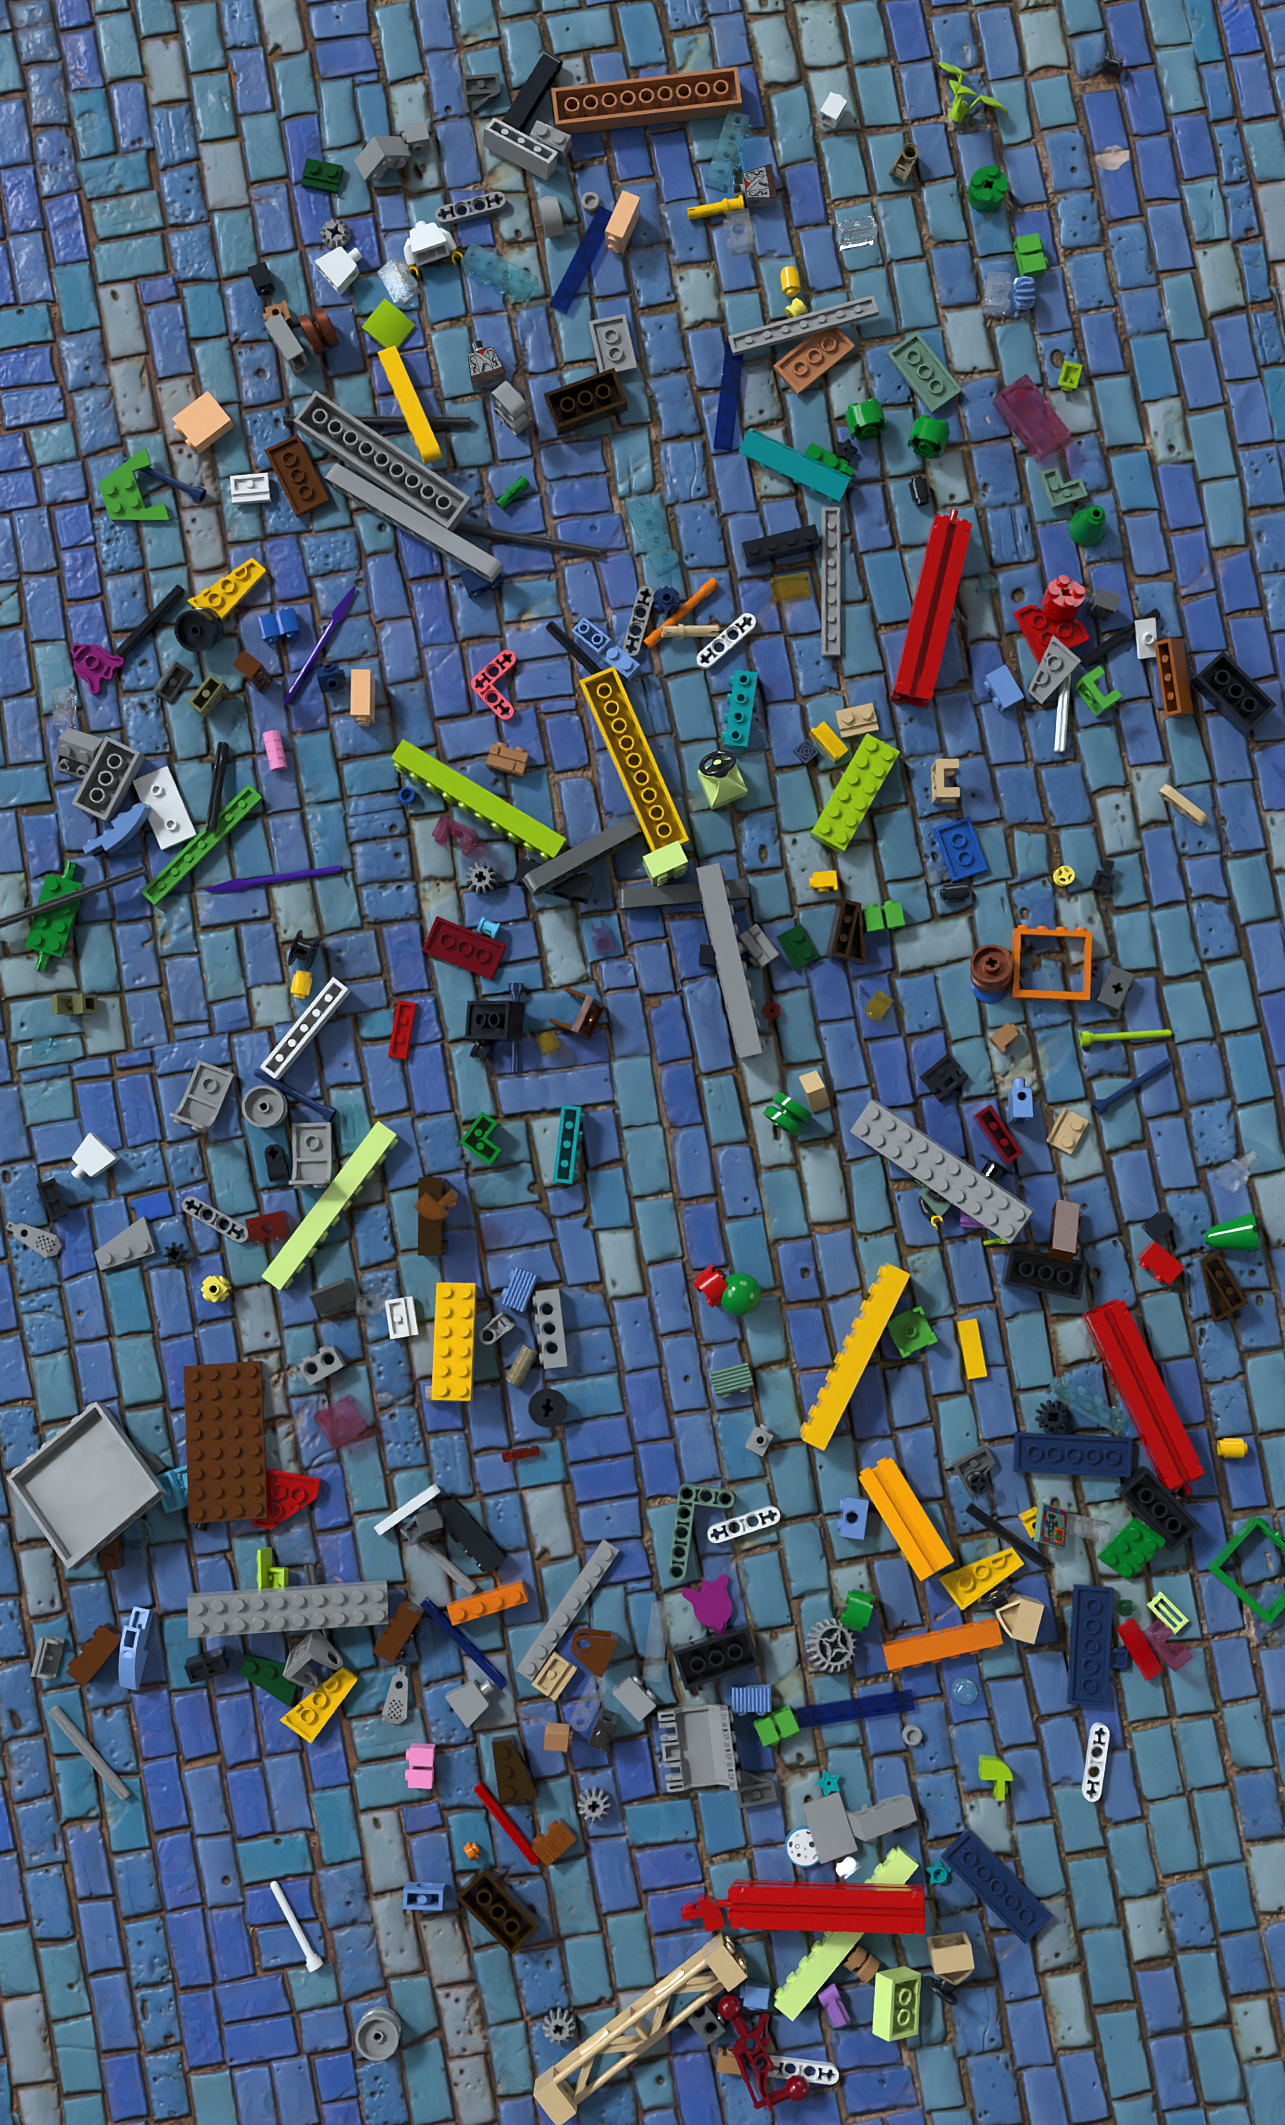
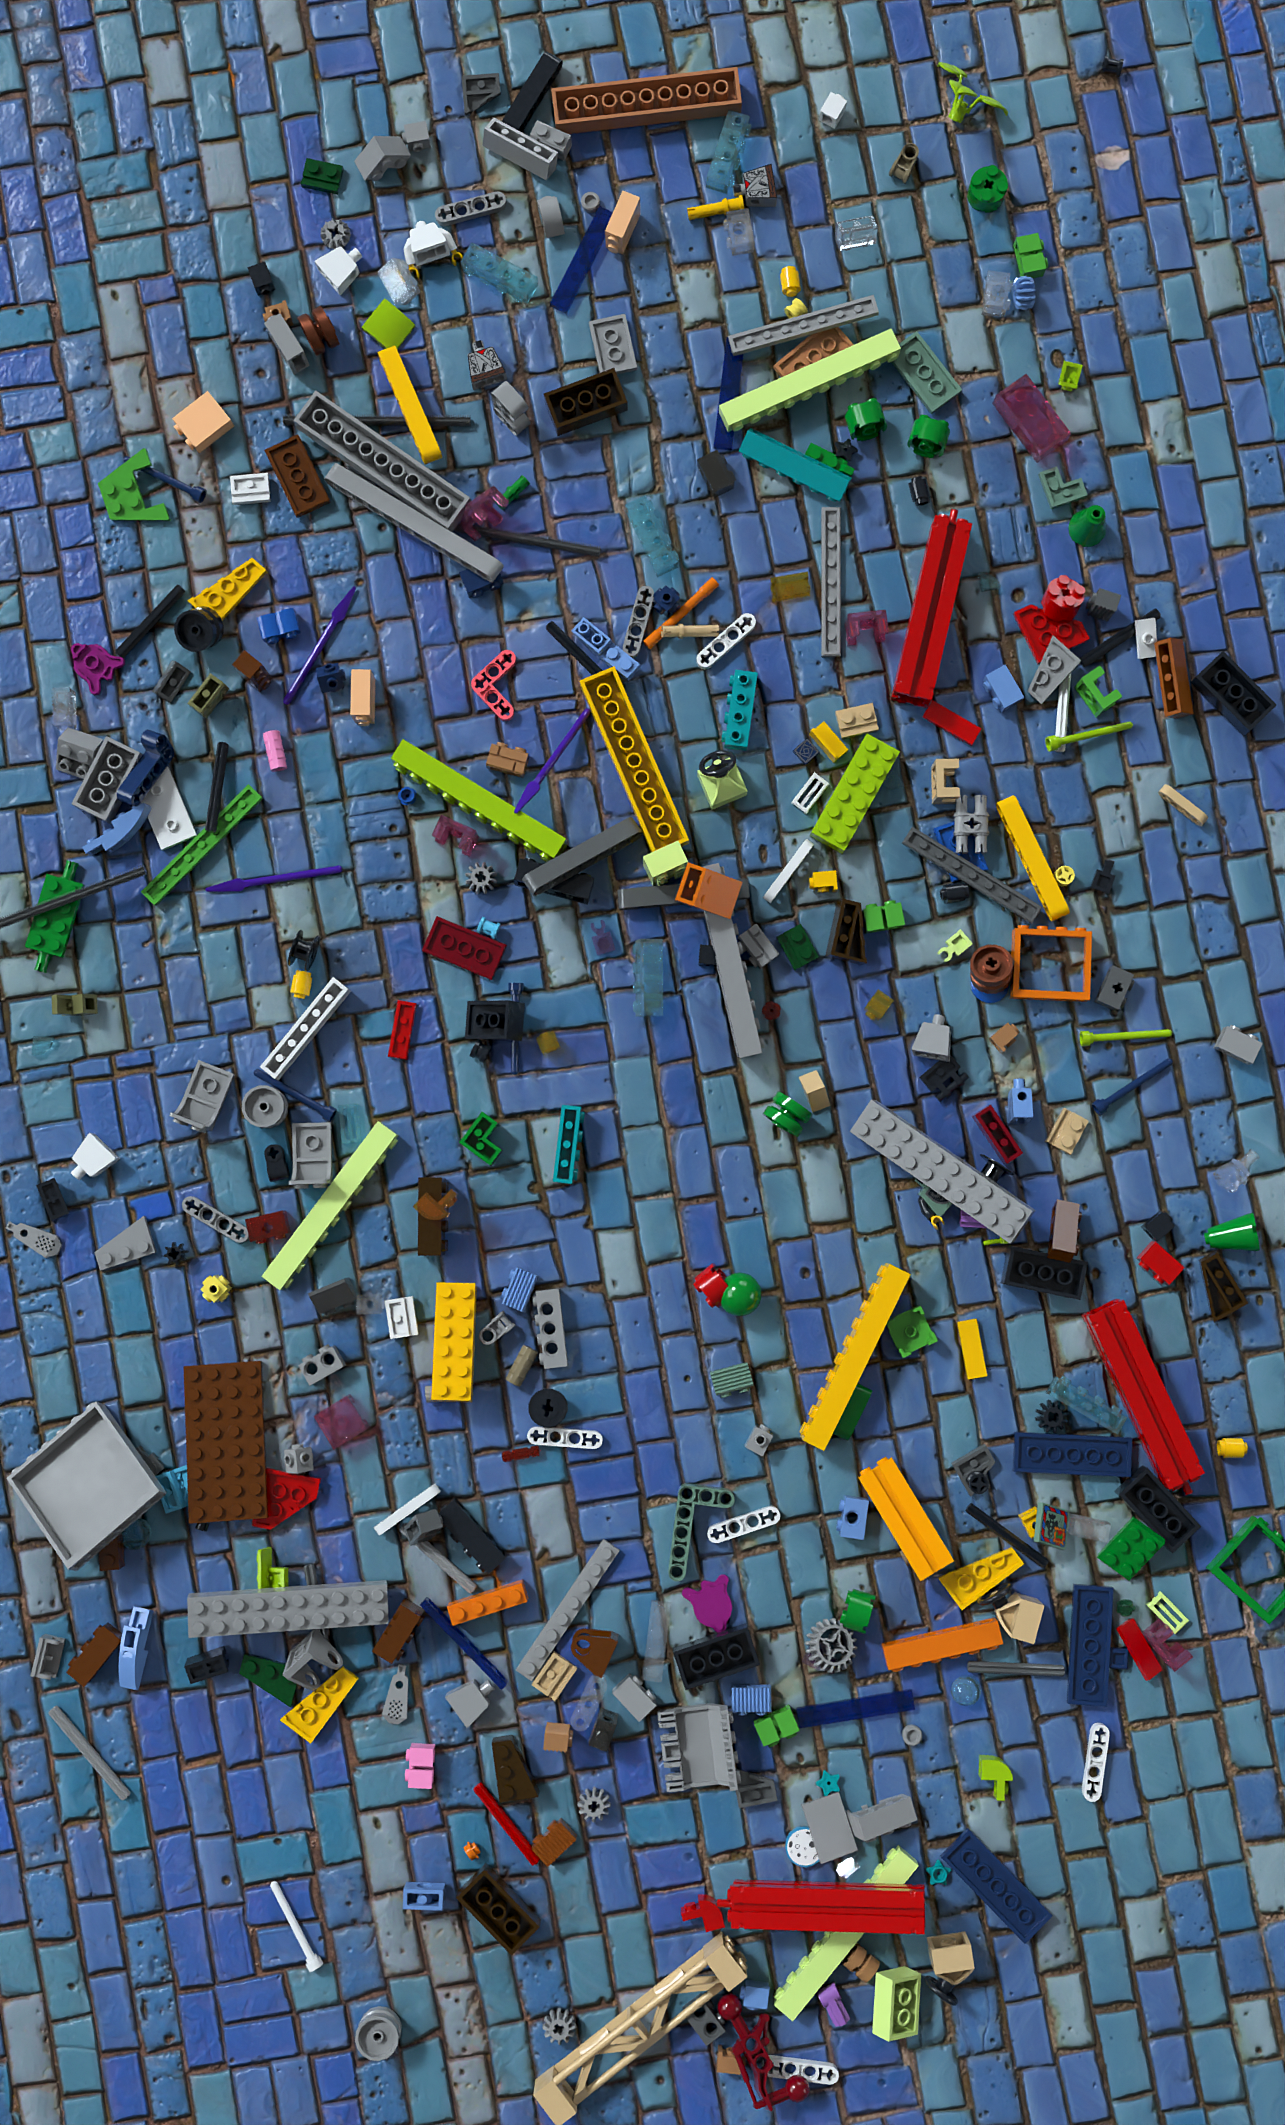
reddish brown hose [549,987,606,1041] -> none
black brick [741,524,820,567] -> none
none -> dark blue beam [117,729,174,806]
none -> light grey brick [284,1444,314,1473]
none -> clear pink panel [459,485,509,541]
none -> dark purple piece [514,708,591,814]
none -> white beam [527,1426,603,1449]
none -> clear light blue brick [633,939,663,1017]
none -> orange slope [675,862,743,919]
none -> clear smoke brick [697,450,736,498]
none -> yellowish green brick [719,328,901,432]
none -> white beam [763,839,814,903]
none -> white tile [791,772,829,814]
none -> green beam [833,1383,872,1441]
none -> clear pink panel [845,610,889,646]
none -> dark grey tile [902,827,1043,924]
none -> light grey torso [912,1014,951,1062]
none -> red tile [922,700,982,746]
none -> yellowish green plate [937,929,973,962]
none -> light grey pin [953,795,990,854]
none -> dark grey axle [967,1661,1065,1677]
none -> yellow beam [996,795,1070,921]
none -> lime piece [1045,721,1133,752]
none -> light grey brick [1213,1025,1263,1065]

